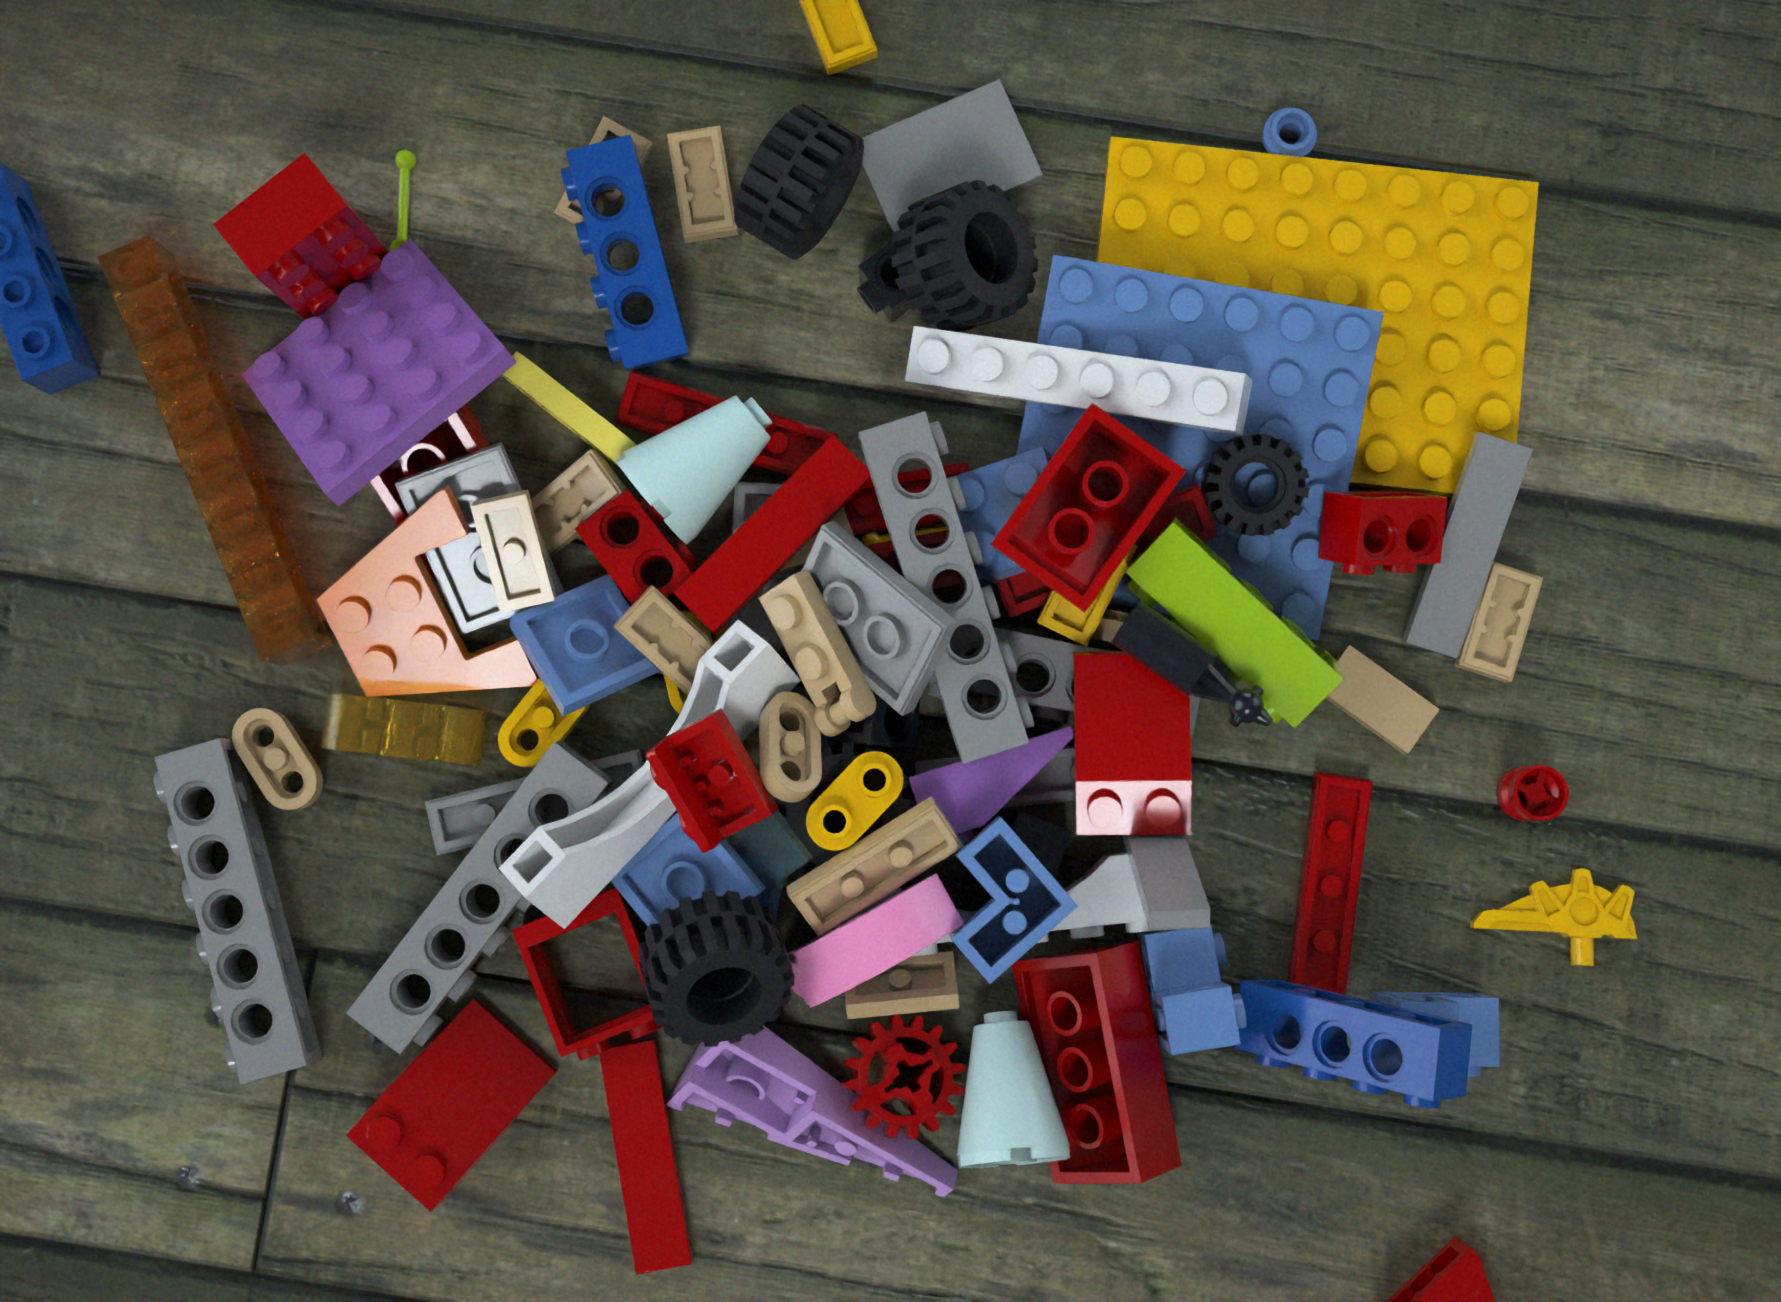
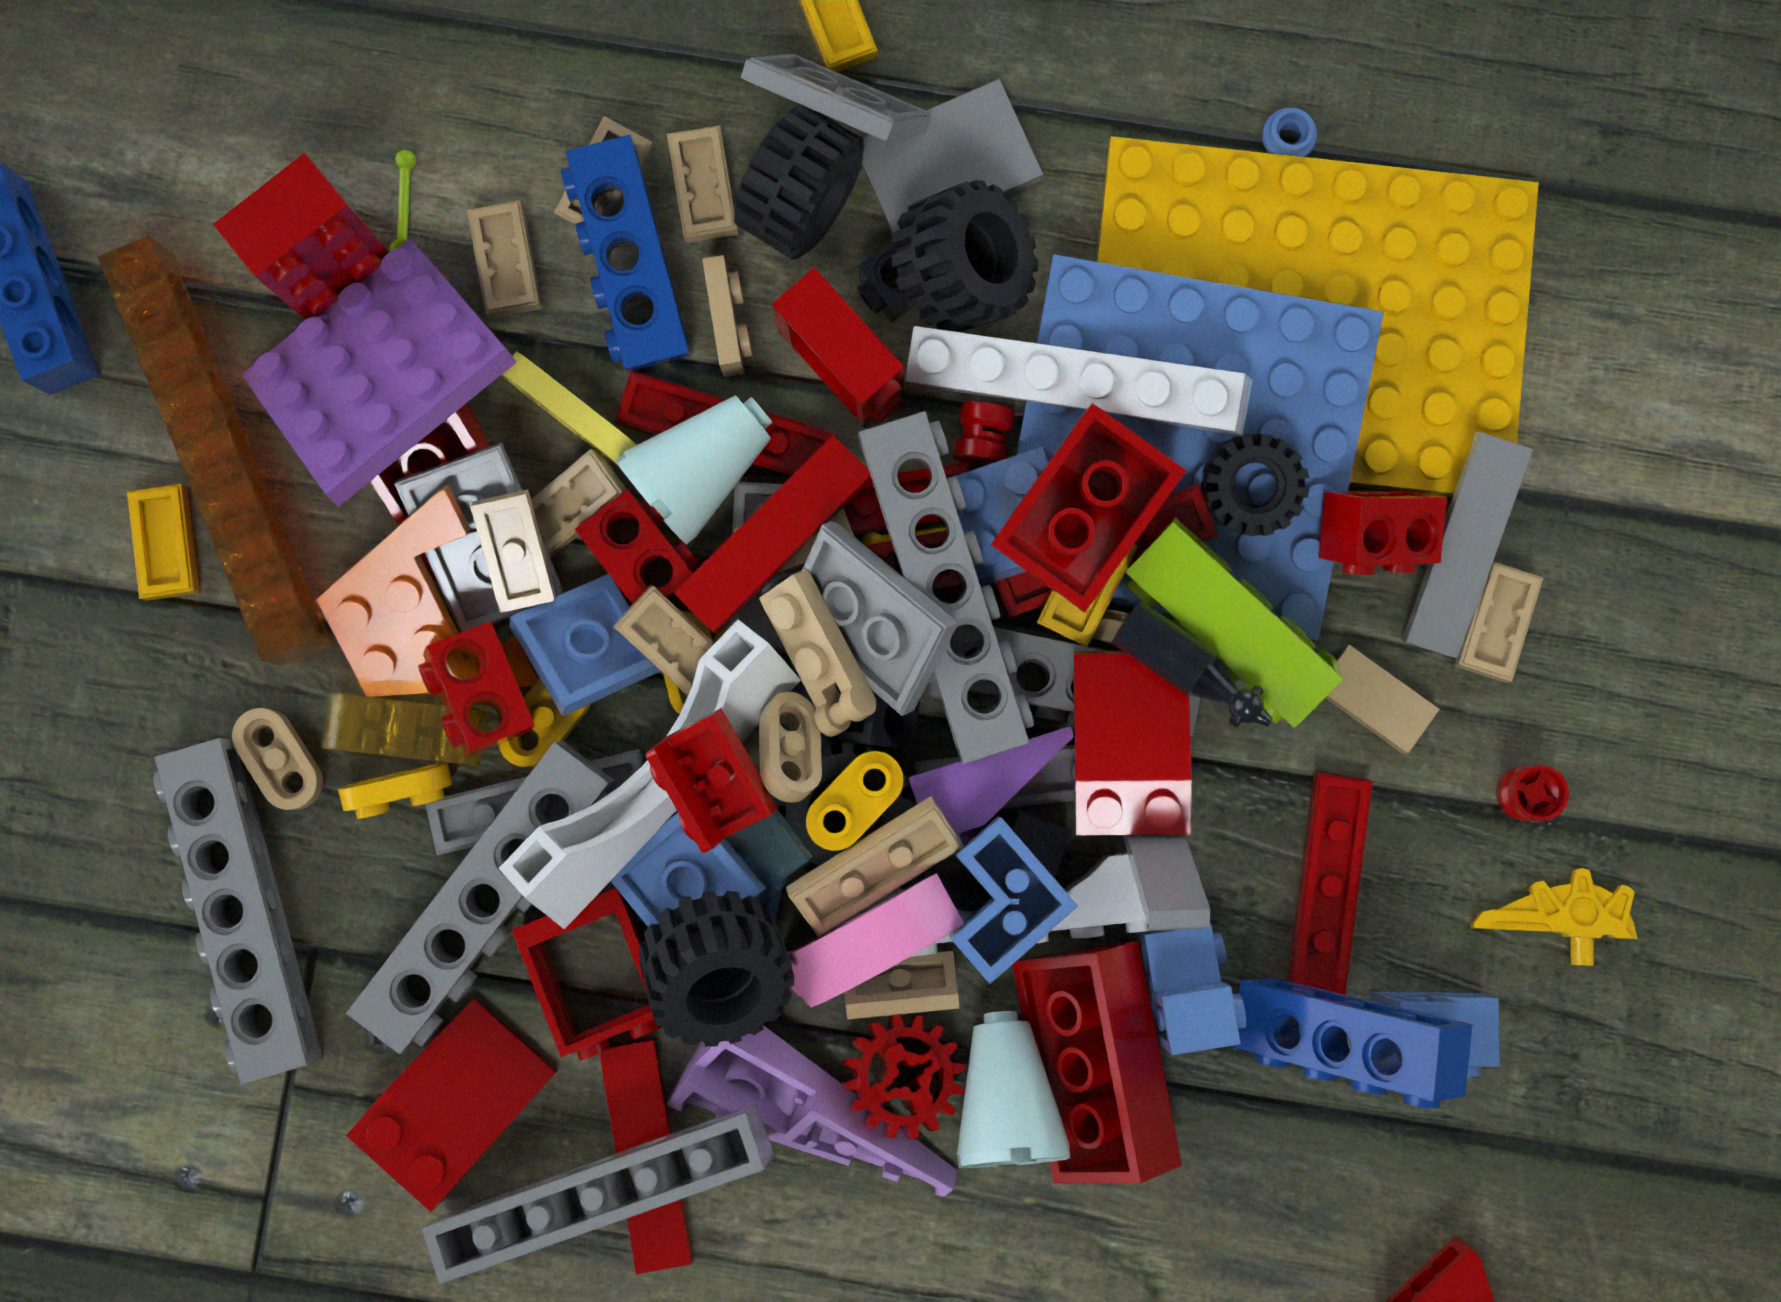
none -> yellow tile [127,484,200,601]
none -> yellow plate [338,762,453,819]
none -> red brick [418,621,535,758]
none -> light grey brick [421,1104,775,1285]
none -> tan plate [467,200,542,319]
none -> tan plate [702,255,752,377]
none -> light grey tile [741,54,932,142]
none -> red window [772,267,904,427]
none -> red wheel [953,401,1015,467]

